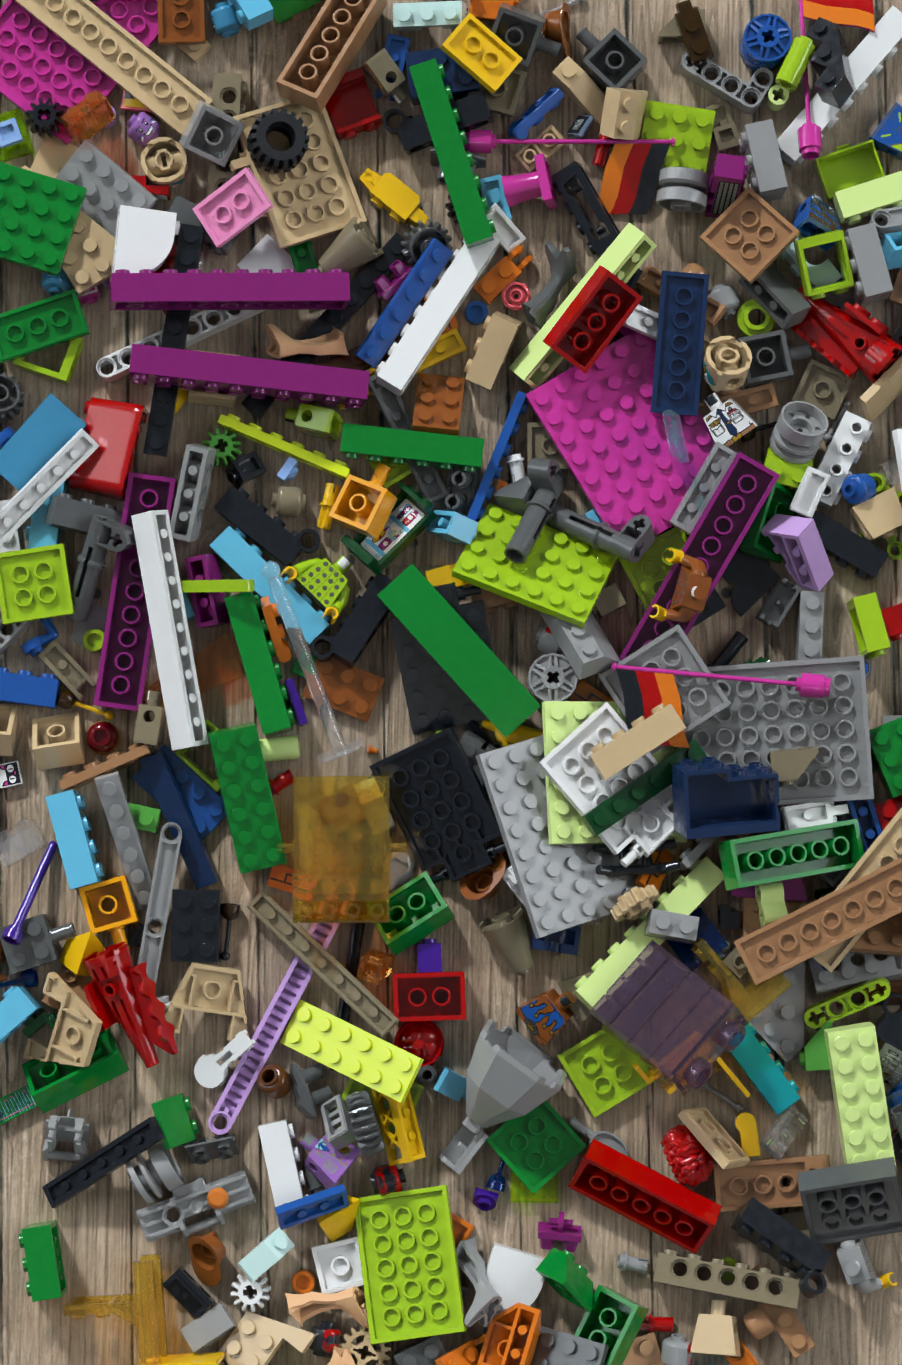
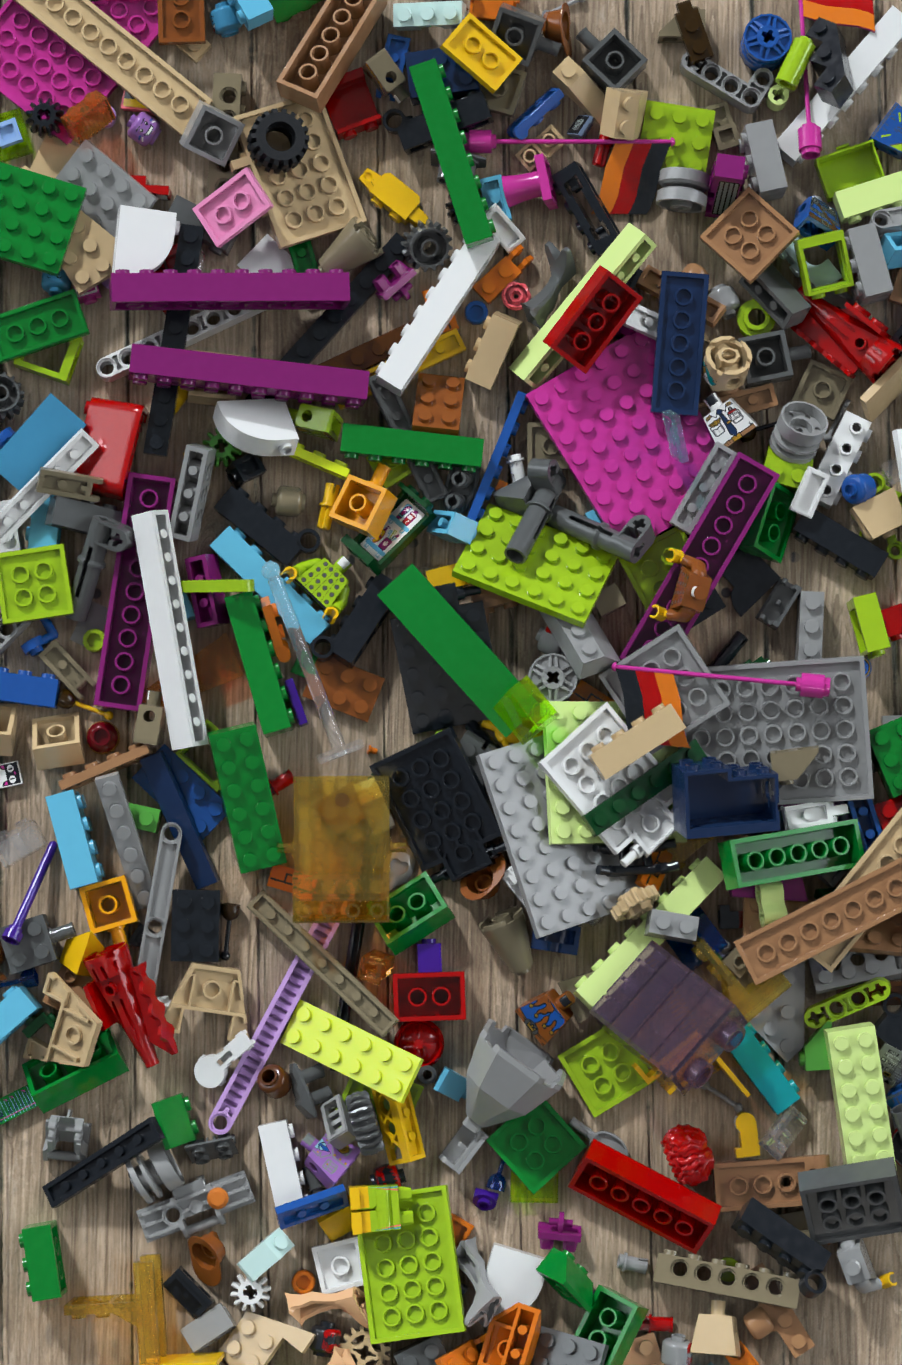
tan brick [141,137,189,189] -> none
yellowish green brick [259,735,300,762] -> none
light nougat animal [265,323,349,358] -> none
light blue plate [276,456,299,484] -> none
blue plate [355,238,454,368] -> none
tan tile [677,1107,750,1170] -> none
light grey hinge [679,836,719,871] -> none
lavender wedge [761,514,834,592] -> none
none -> dark tan hinge [36,467,104,502]
none -> white brick [213,399,299,456]
none -> lime hips [348,1184,414,1235]
none -> clear neon green slope [493,675,560,745]

